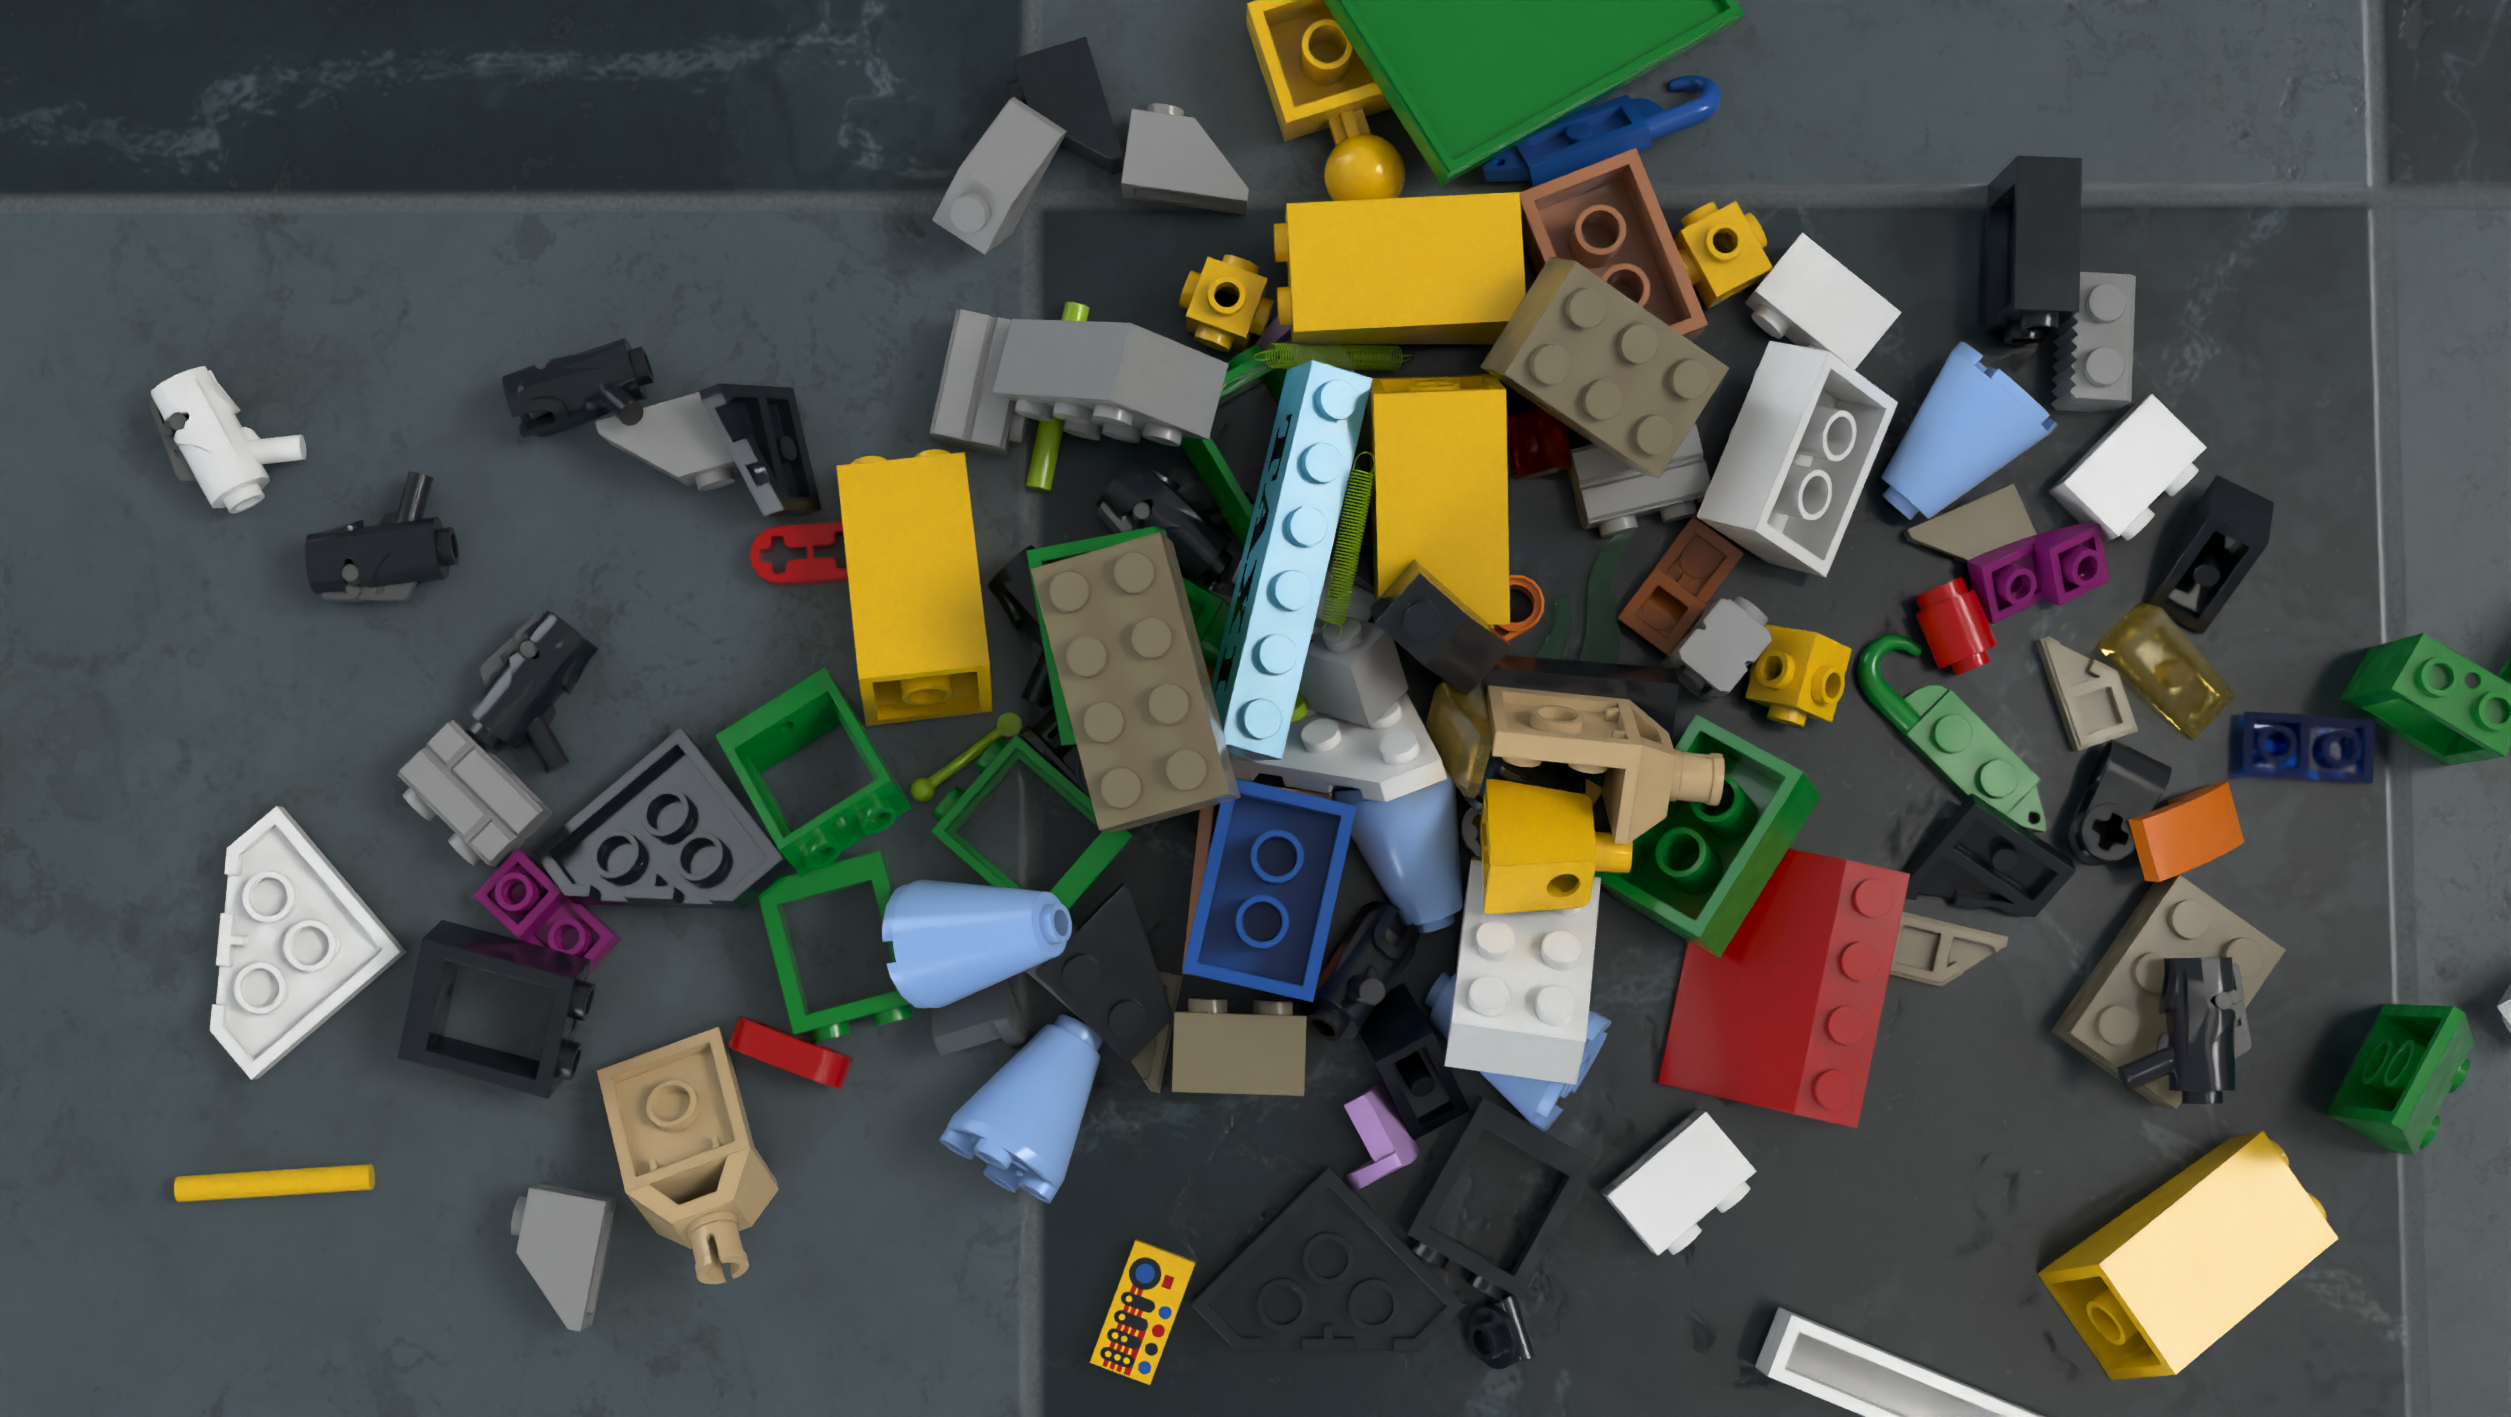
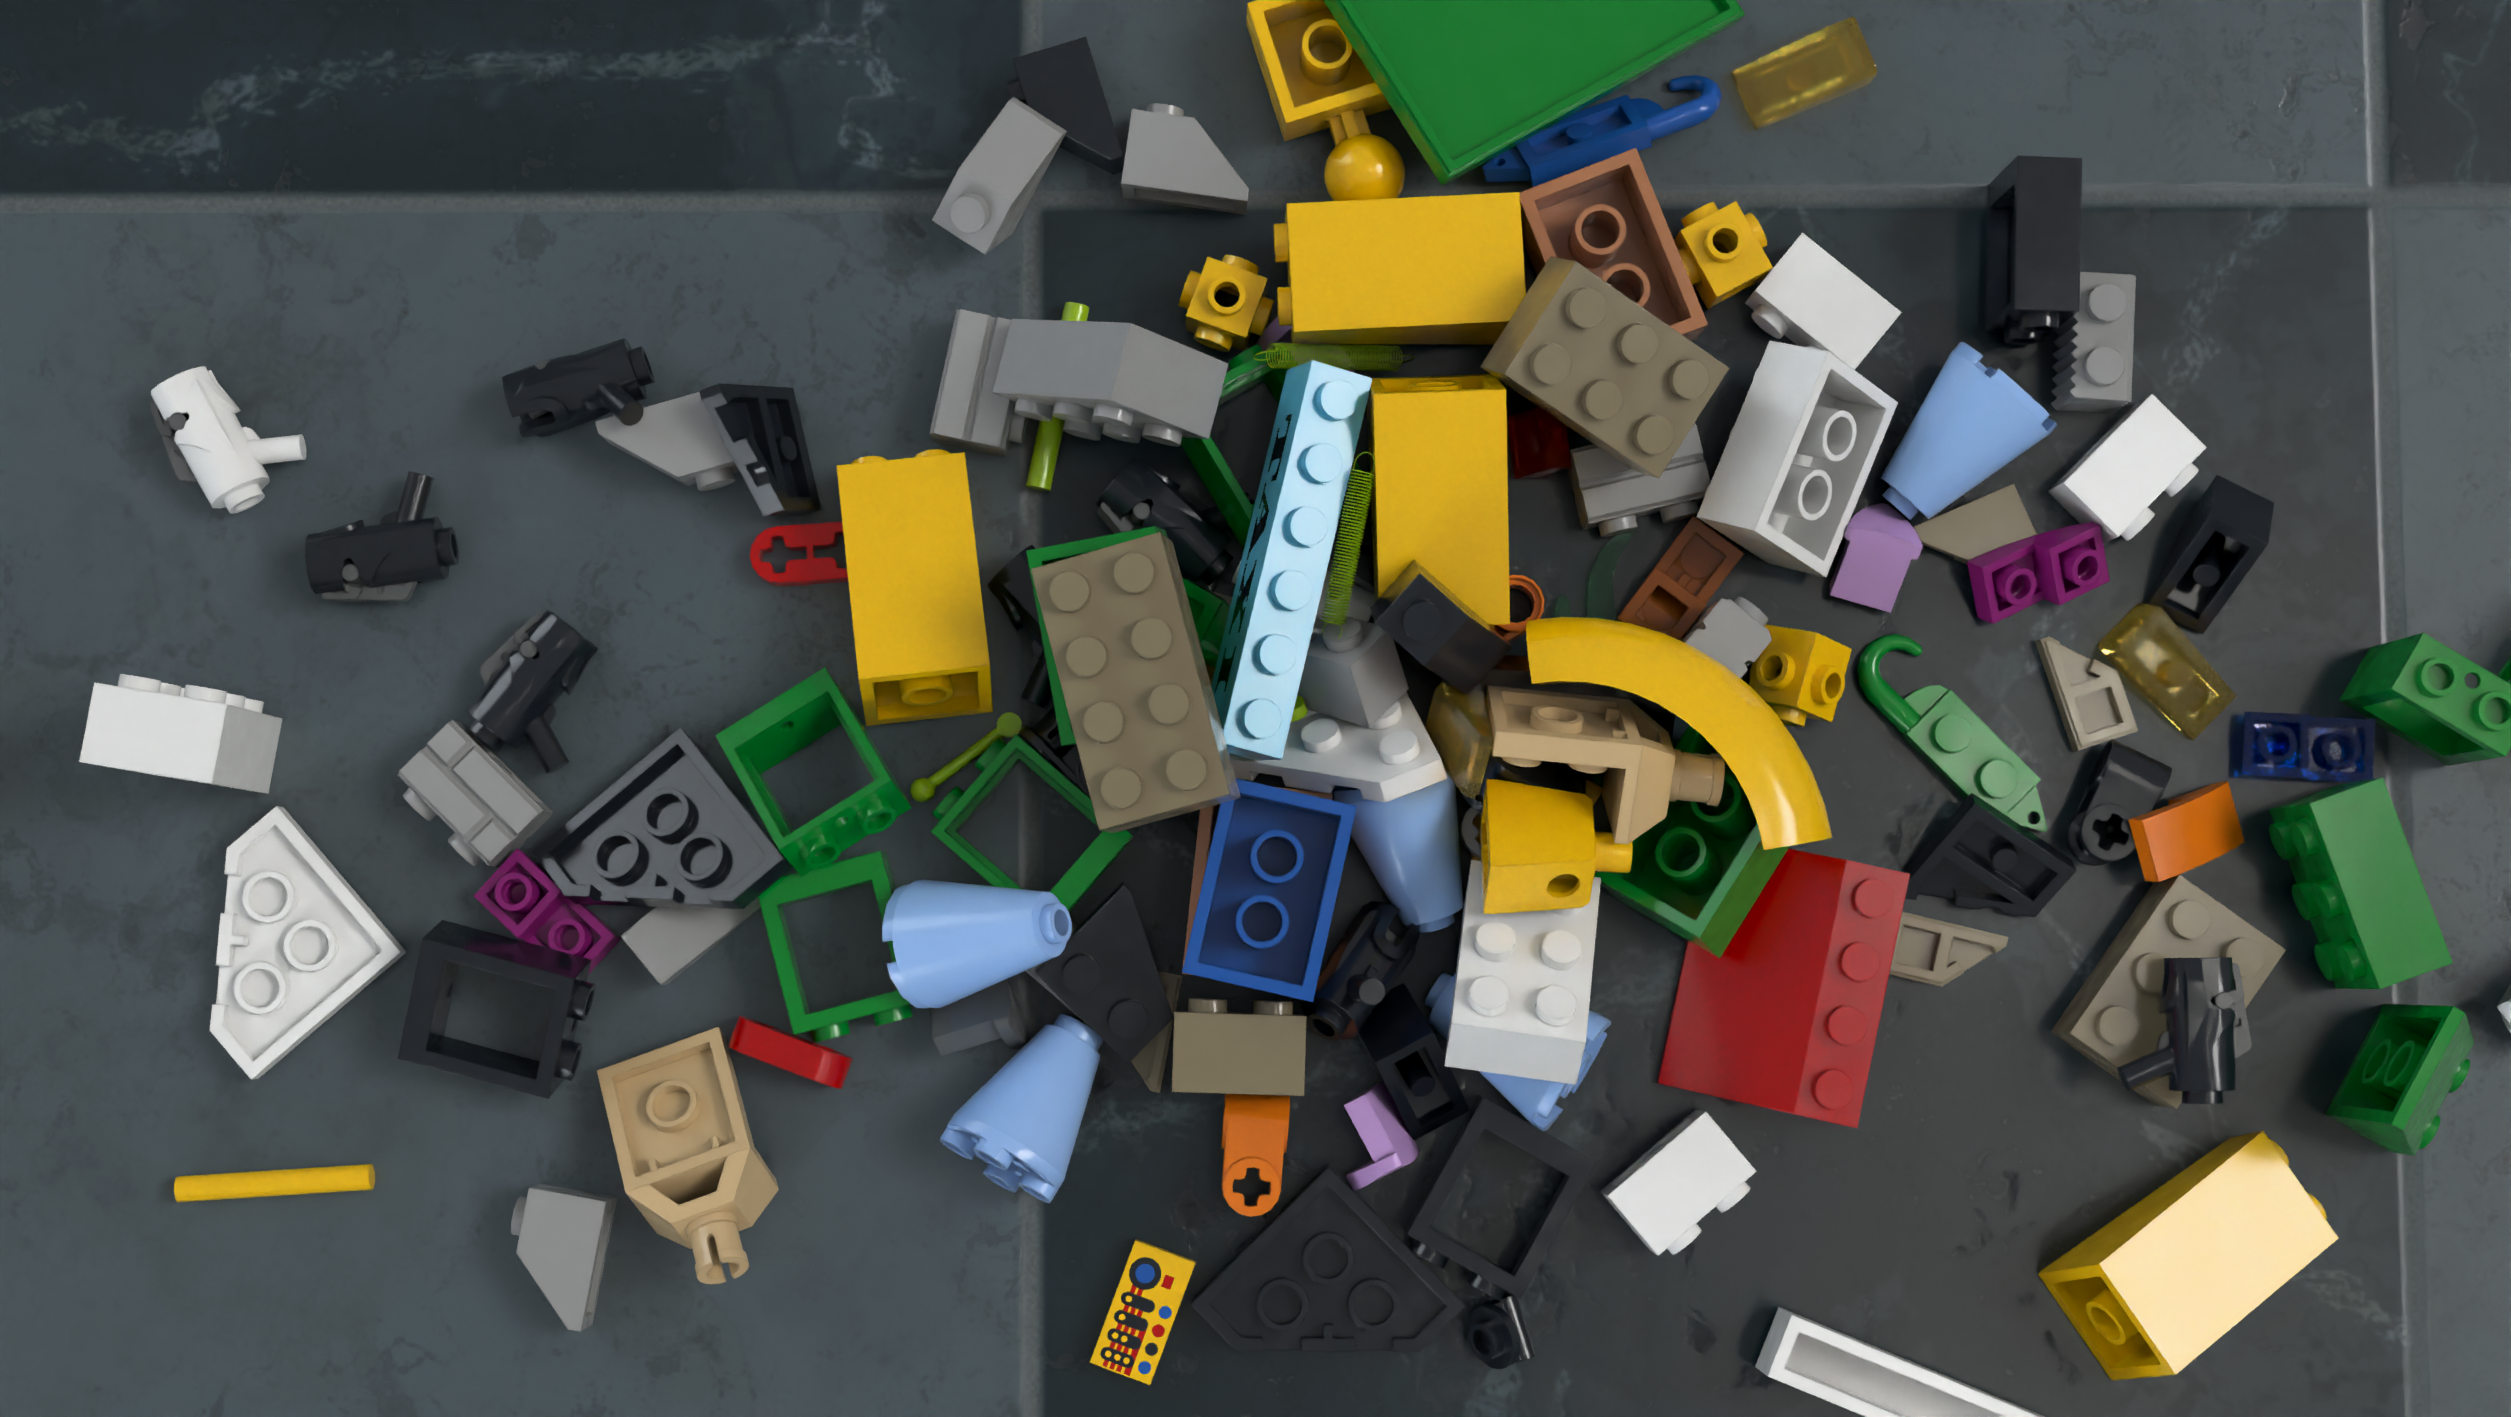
red brick [1915,577,1998,676] -> none
none -> white brick [79,674,282,794]
none -> light grey slope [621,897,761,985]
none -> orange piece [1221,1094,1290,1217]
none -> yellow brick [1526,617,1832,850]
none -> clear yellow slope [1731,16,1877,130]
none -> lavender tile [1830,503,1923,613]
none -> green brick [2269,777,2453,989]

